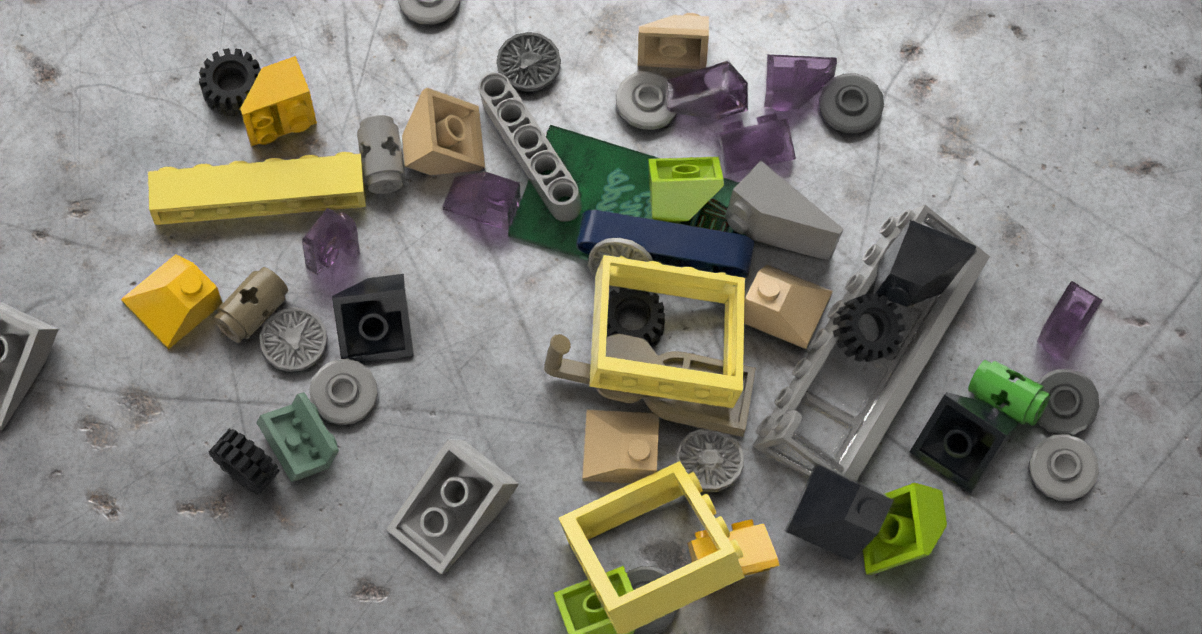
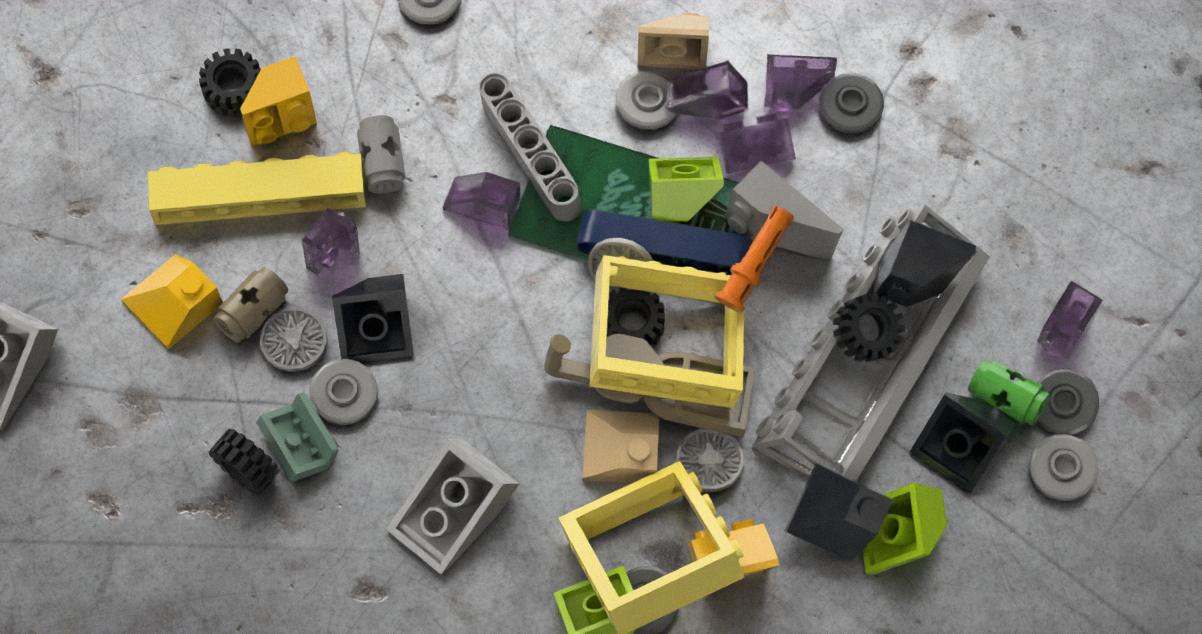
tan slope [402,88,485,175] -> none
dark grey wheel [496,32,561,92] -> none
tan slope [744,265,833,349] -> none
none -> orange pin [714,205,794,313]

